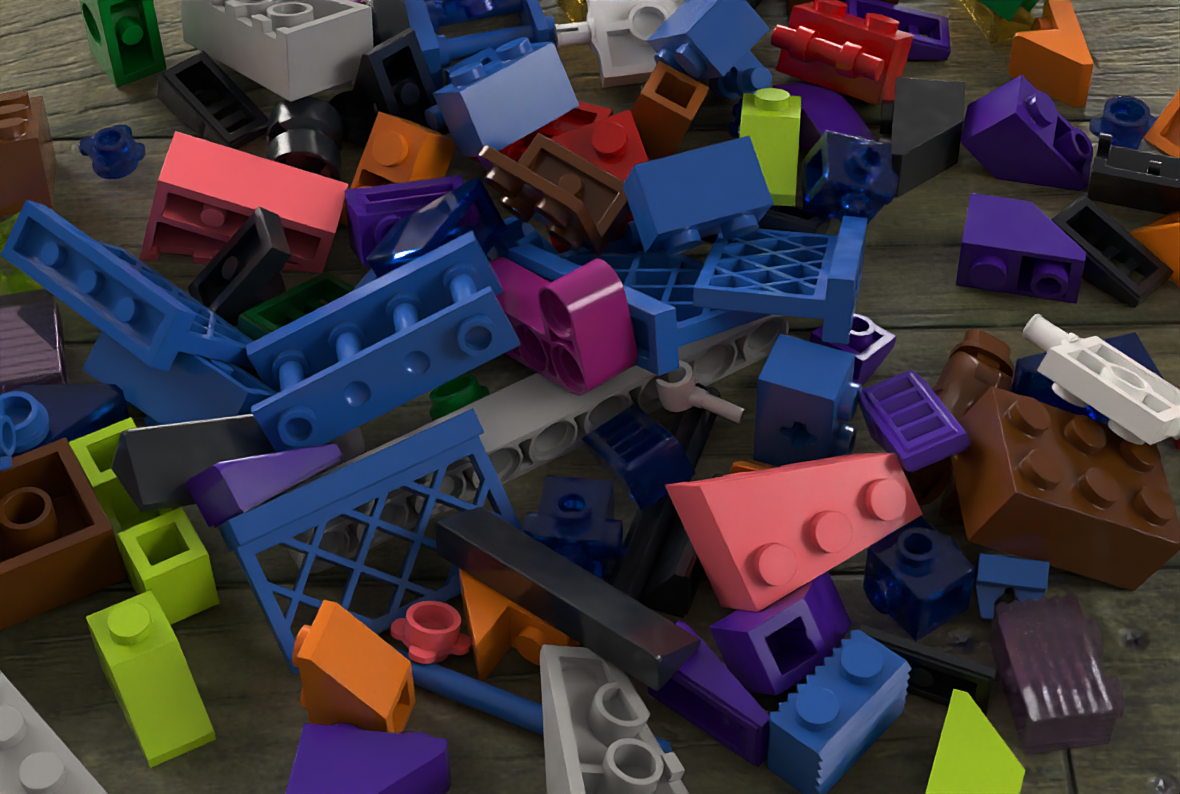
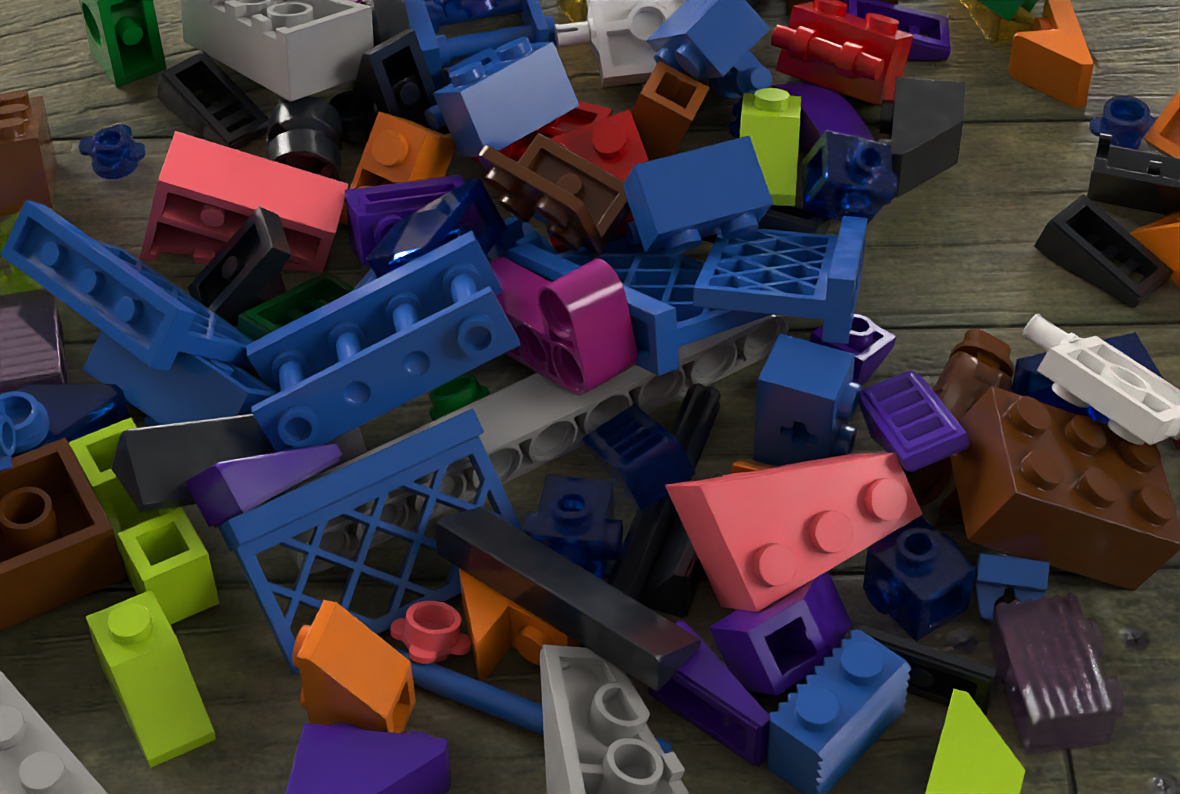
white hand [656,360,746,424] -> none
dark purple slope [956,193,1086,304] -> none
dark purple slope [960,75,1093,191] -> none

